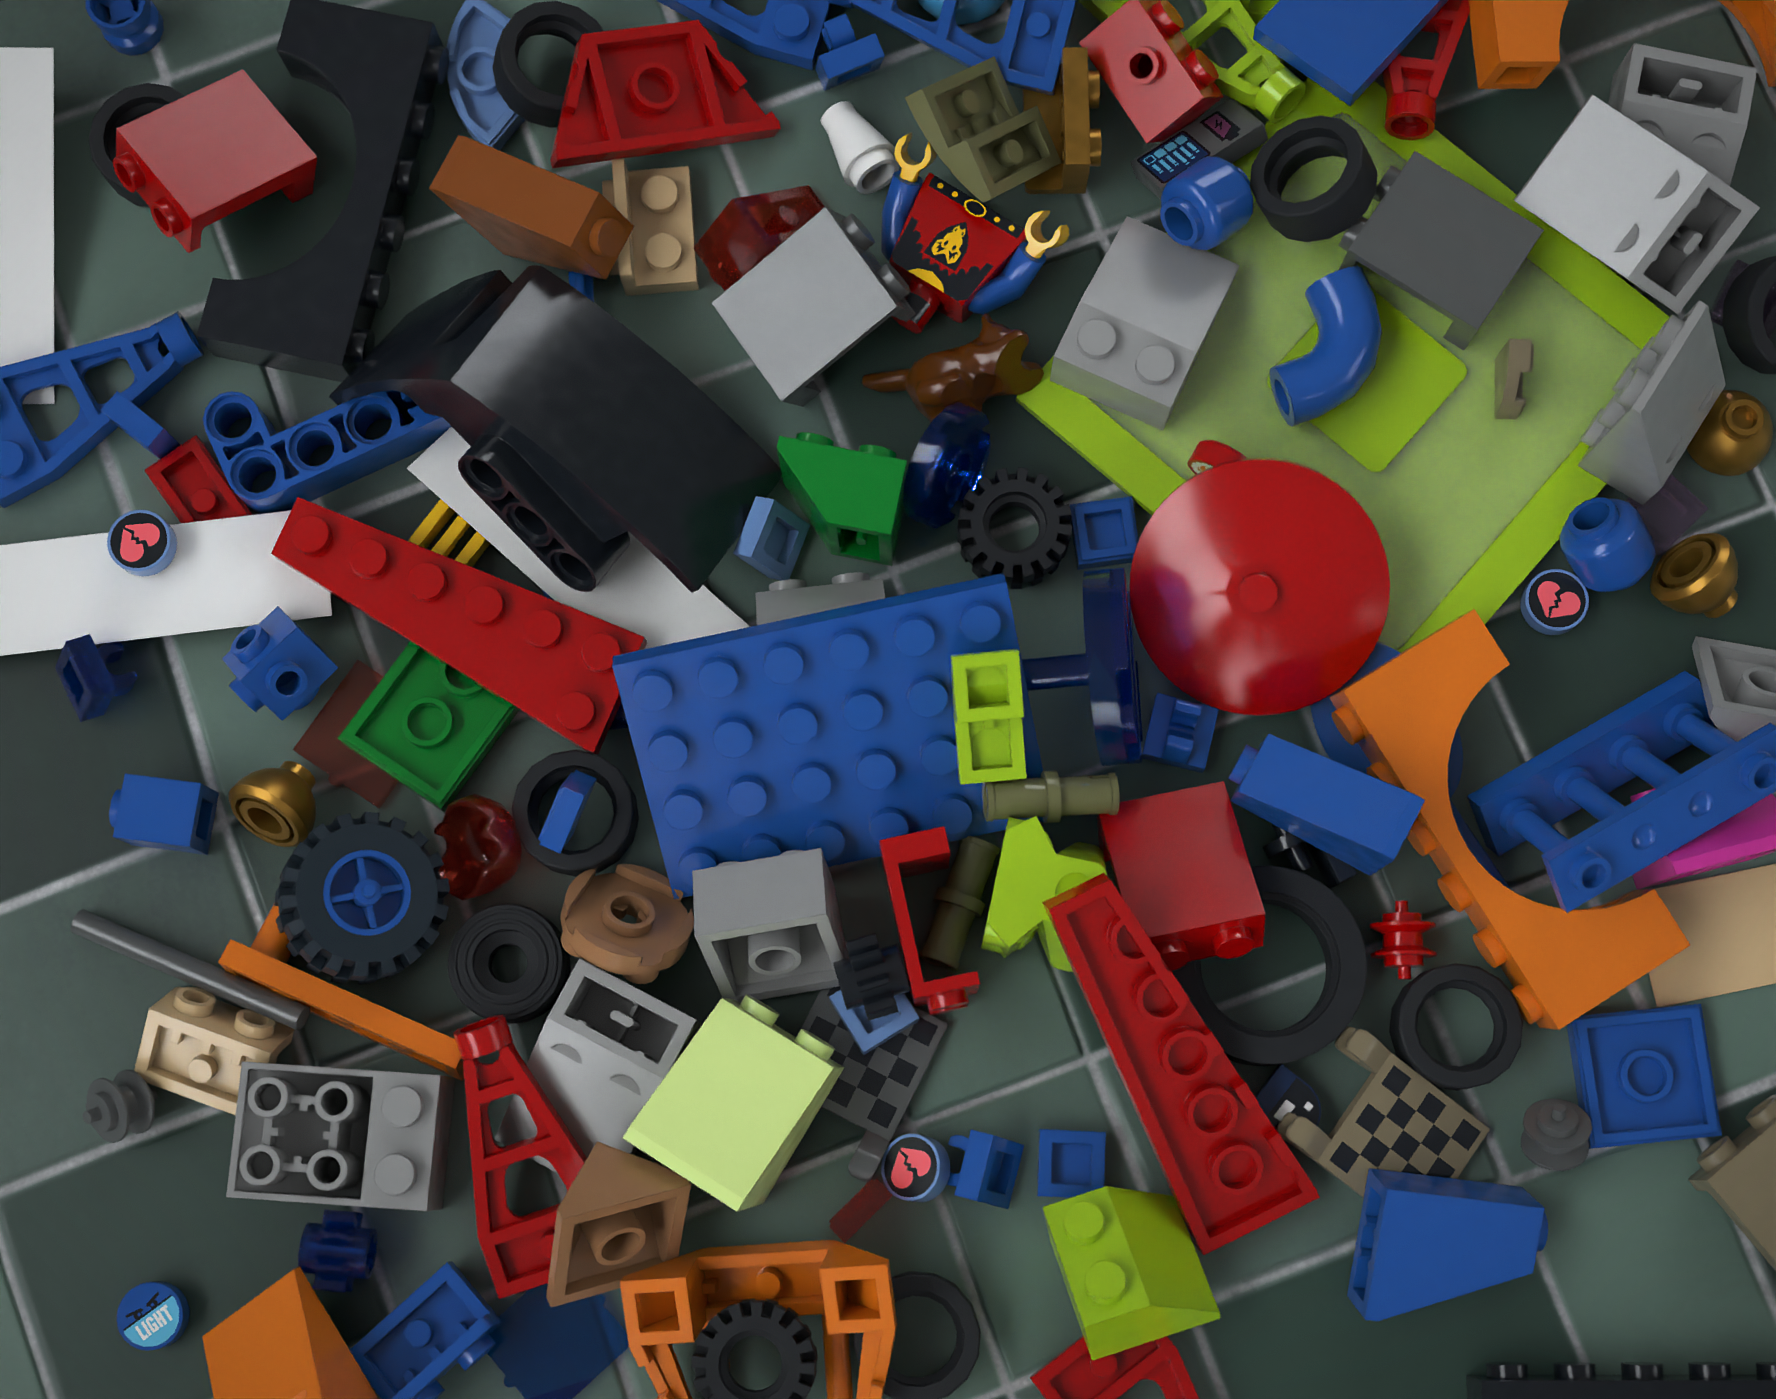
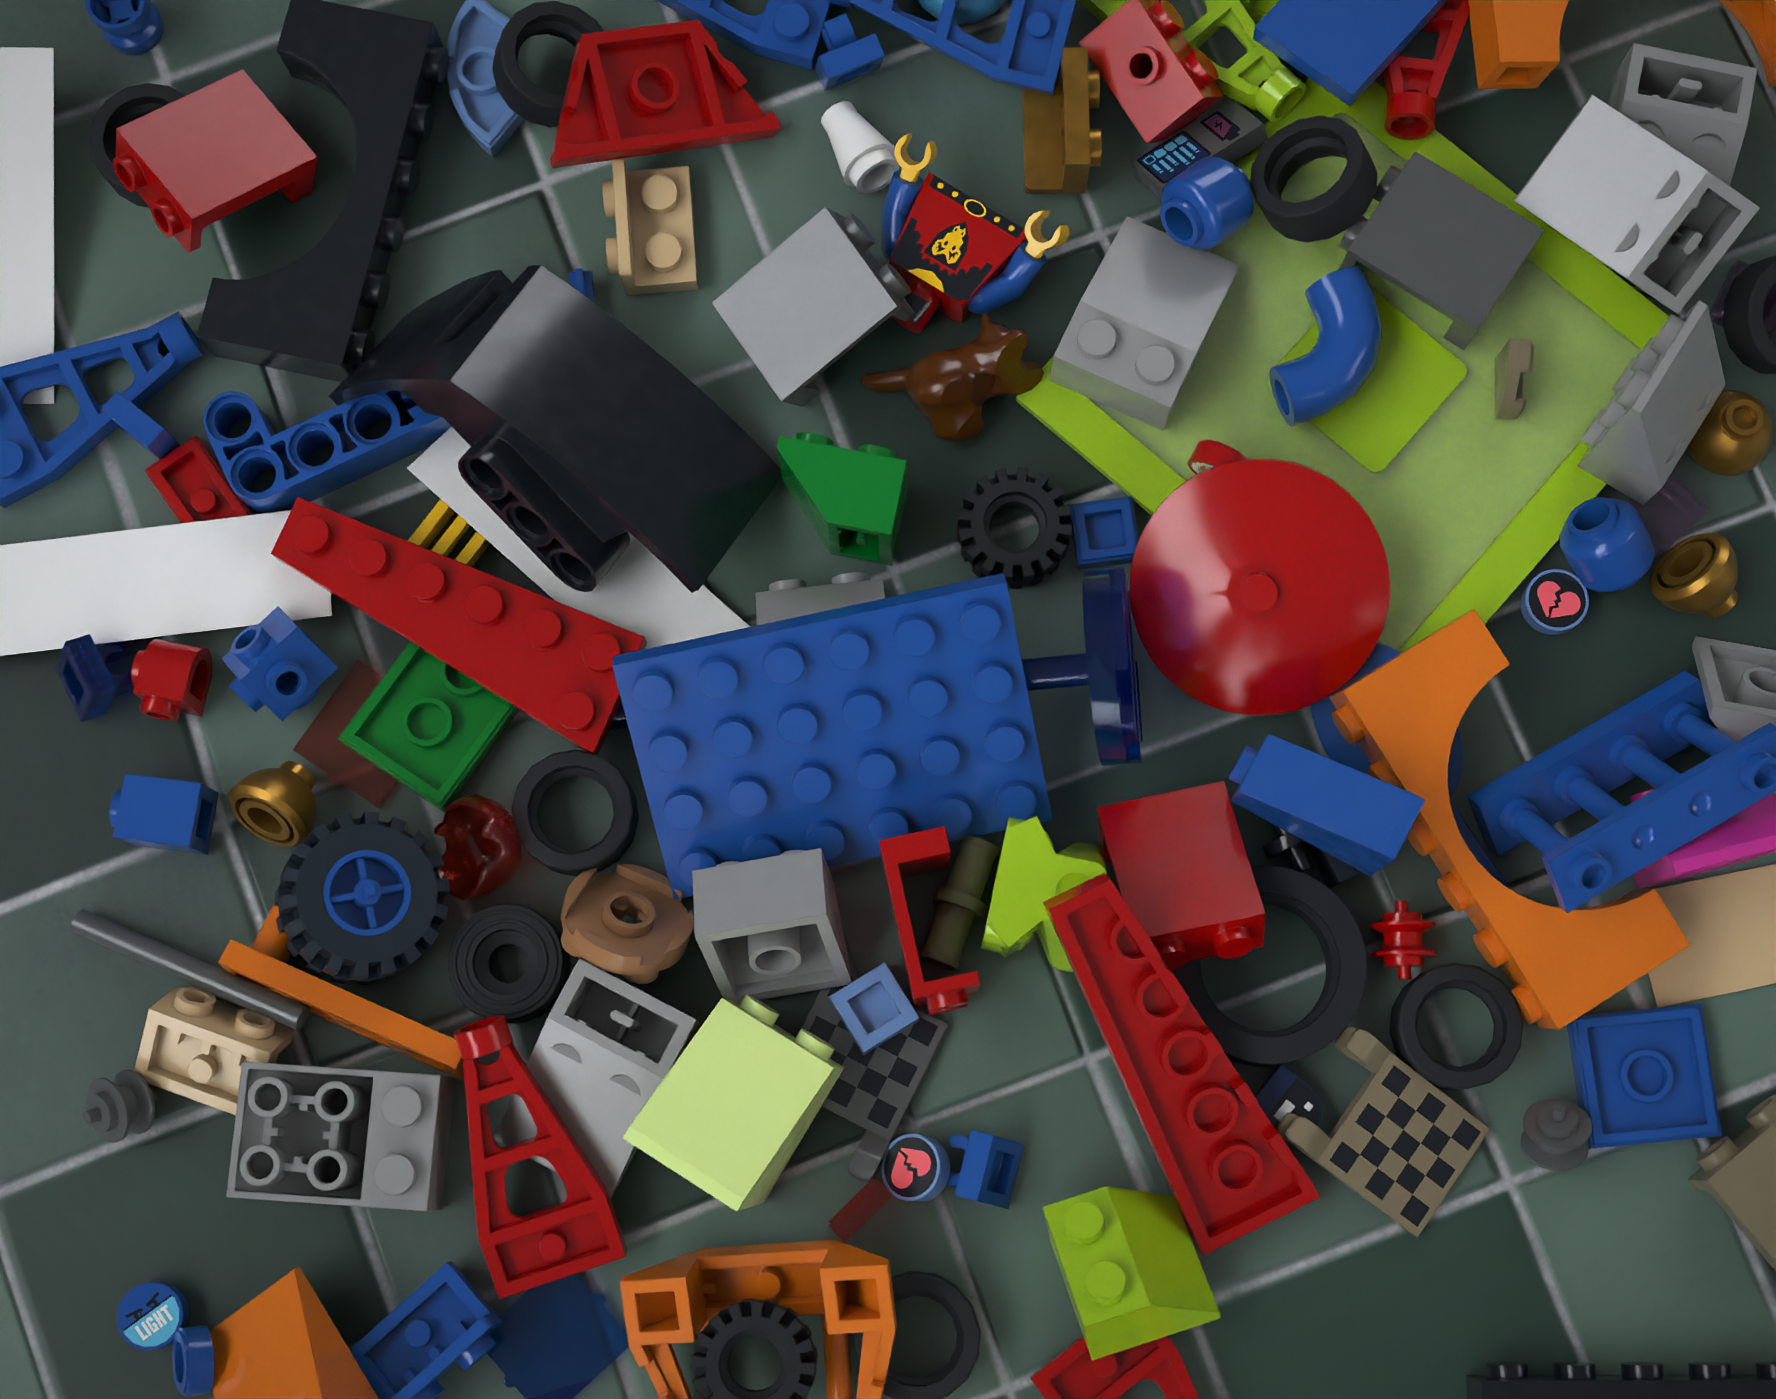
tile [107,510,177,576] -> none
clear blue gear [298,1209,378,1293] -> none
dark orange slope [429,135,634,280] -> none
blue tile [538,770,597,854] -> none
medium nougat slope [546,1141,691,1308] -> none
clear red slope [693,185,825,291] -> none
medium blue tile [733,496,810,580] -> none
black gear [833,933,911,1021] -> none
clear blue tile [903,402,991,529] -> none
olive slope [905,57,1062,202] -> none
lime slope [951,649,1027,785] -> none
olive pin [982,770,1120,824] -> none
blue tile [1037,1129,1106,1198] -> none
blue tile [1140,693,1219,773] -> none
blue slope [1347,1168,1548,1321] -> none
none -> red plate [131,639,212,721]
none -> blue tile [172,1325,214,1397]

